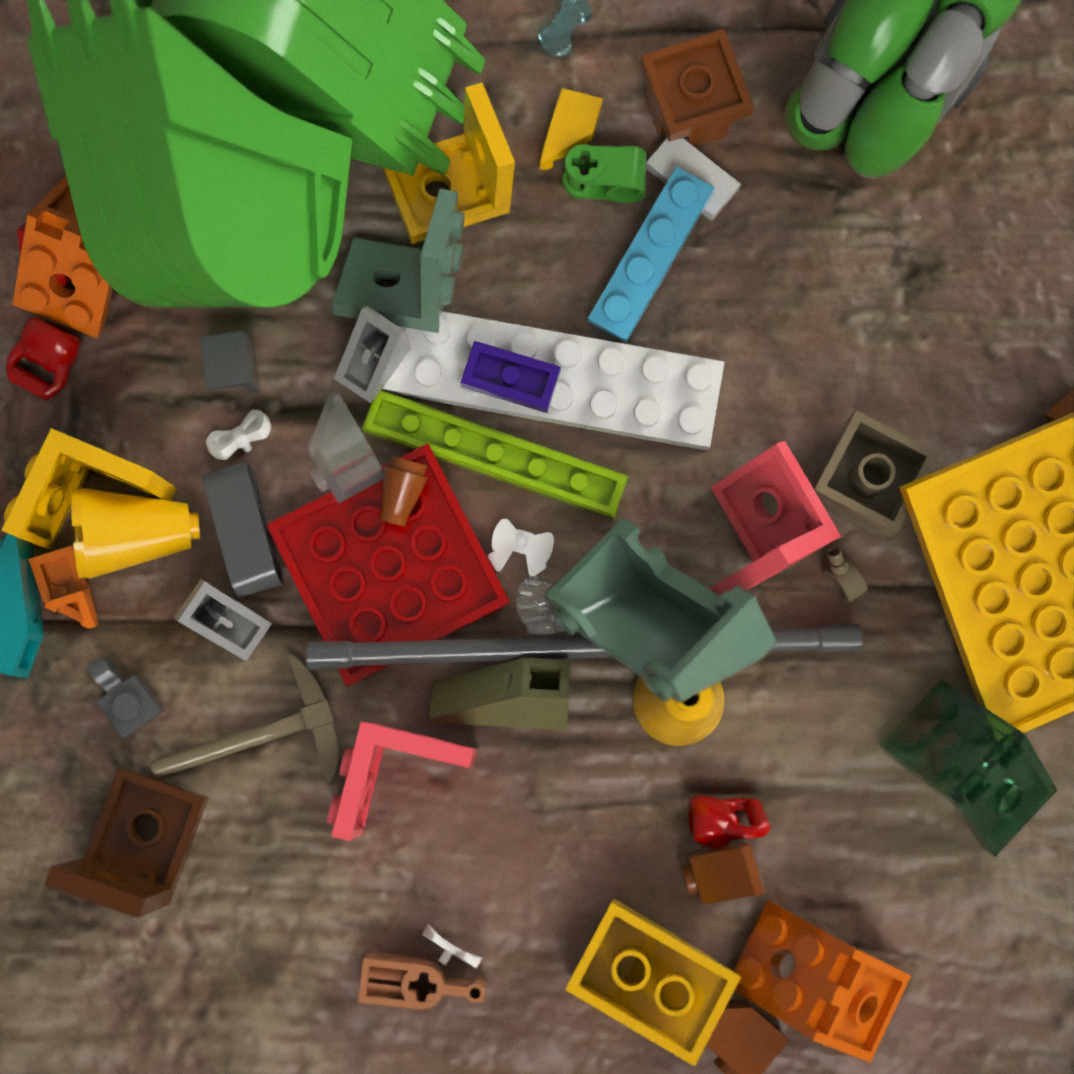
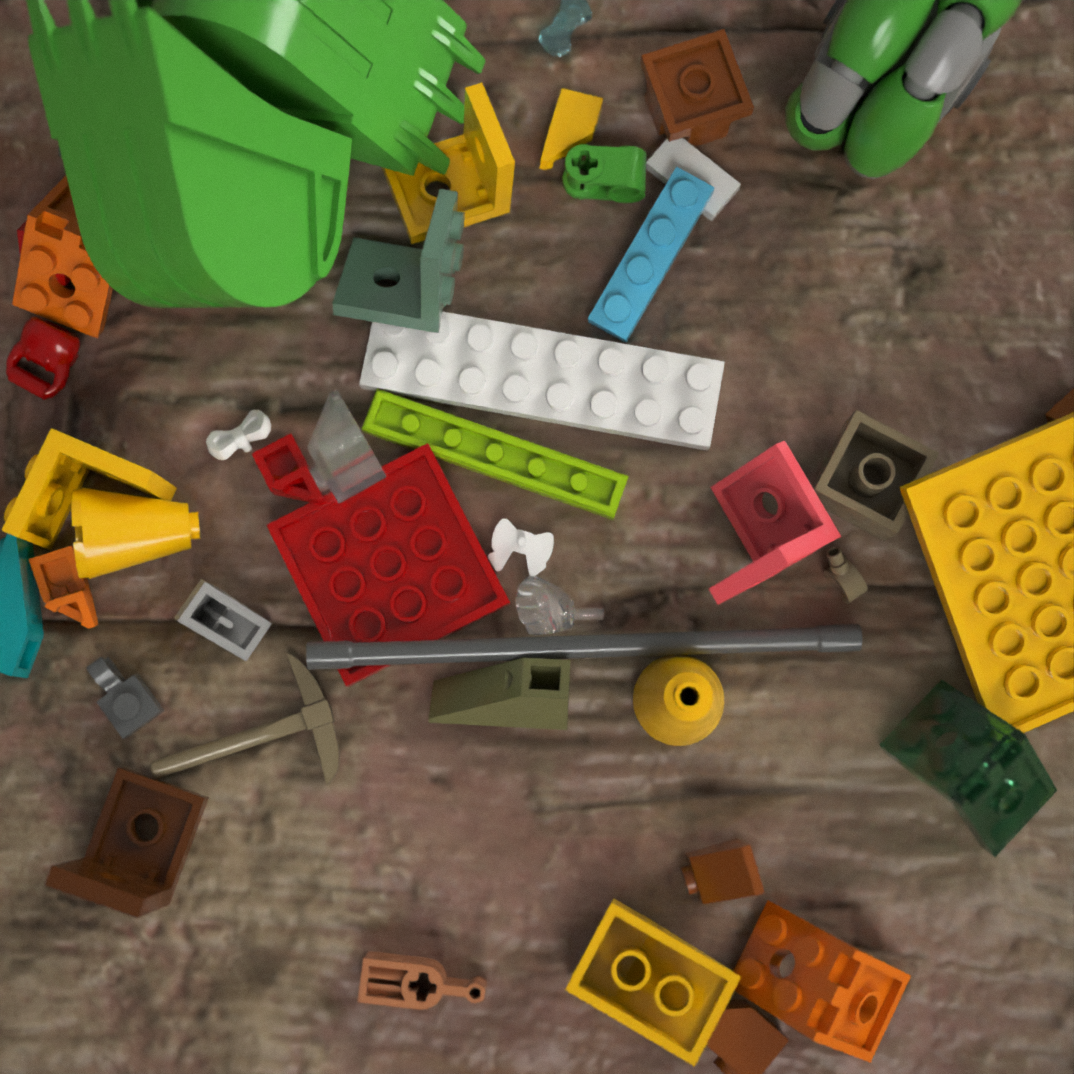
dark grey panel [200,330,260,394] -> none
dark grey beam [203,461,283,598] -> none
coral bracket [327,721,478,841] -> none
light grey slope [334,305,411,403] -> none
dark orange cone [379,456,428,526] -> none
white piece [421,924,483,969] -> none
dark purple plate [460,341,561,413] -> none
sand green windscreen [546,518,777,702] -> none
red piece [687,795,771,850] -> none
none -> red slope [252,433,326,504]

